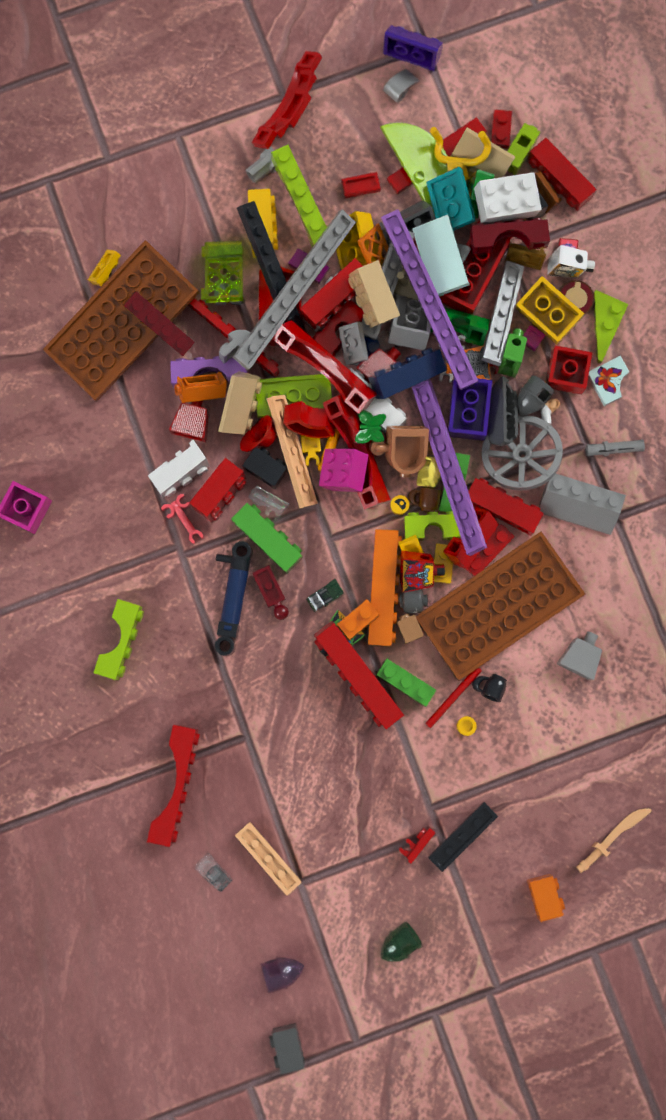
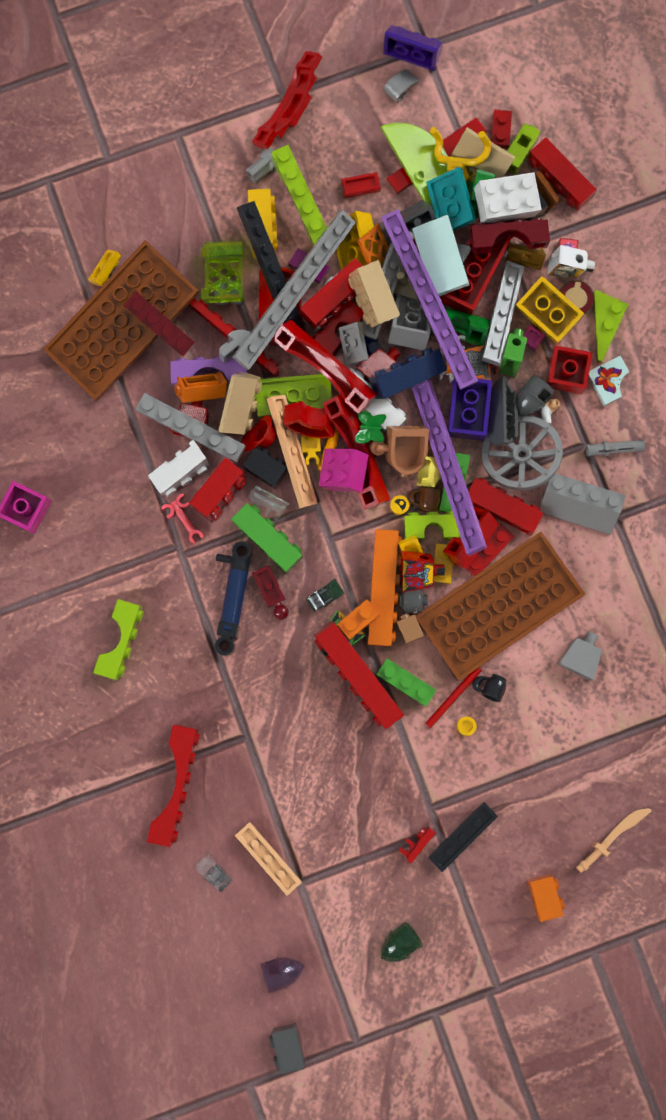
none -> light grey plate [135,393,246,463]

